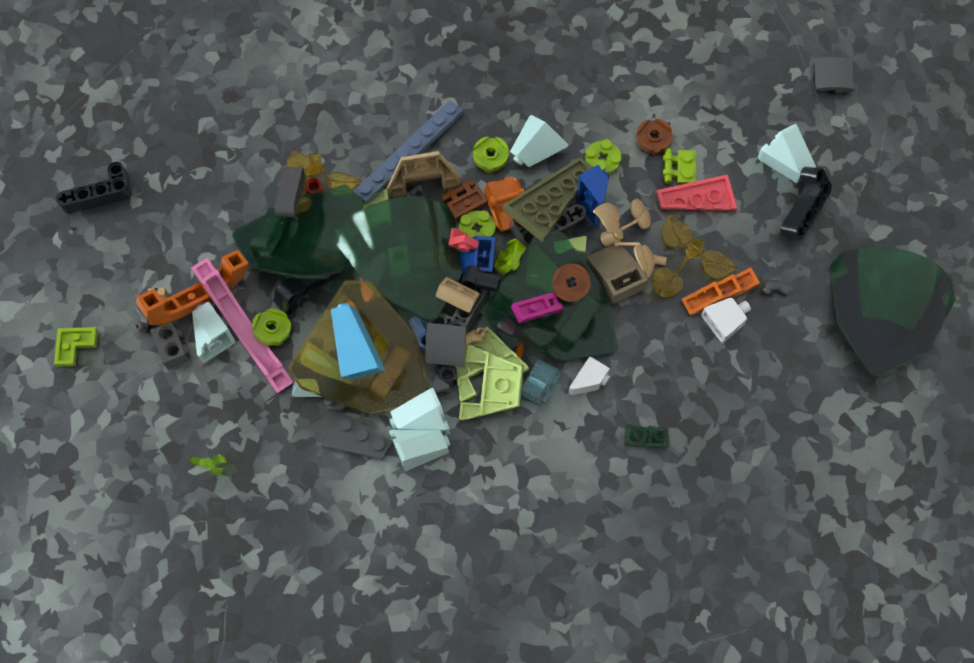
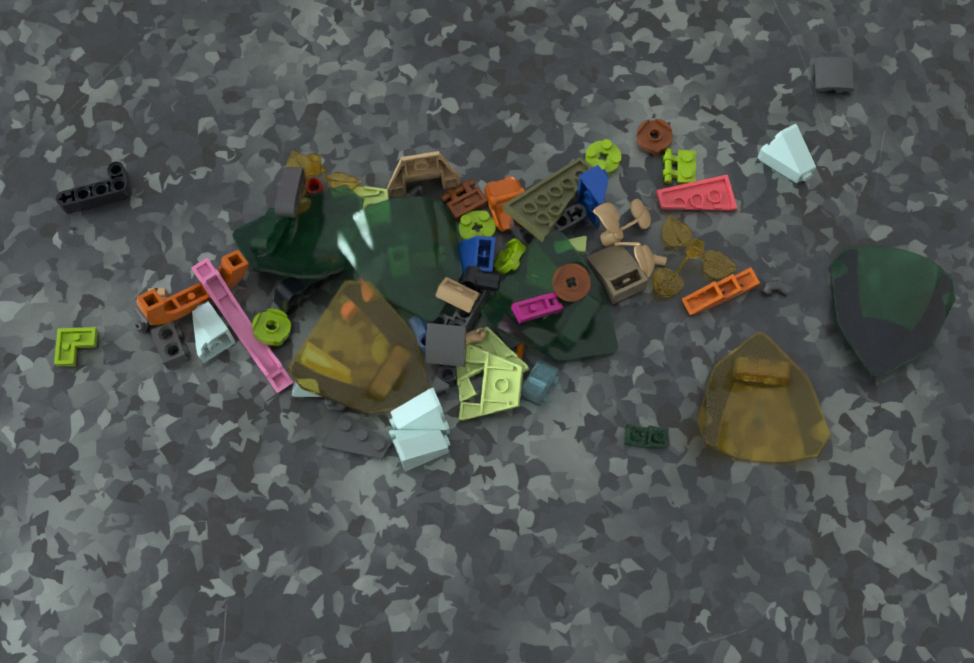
clear neon green bar [189,454,228,475] -> none
medium azure slope [331,303,385,380] -> none
sand blue plate [352,100,463,206] -> none
coral bracket [449,228,479,252] -> none
lime plate [473,136,509,173] -> none
light aqua slope [510,115,569,167] -> none
white slope [568,357,610,395] -> none
white torso [701,298,751,344] -> none
black beam [781,167,832,240] -> none
none -> clear yellow windscreen [696,332,831,463]

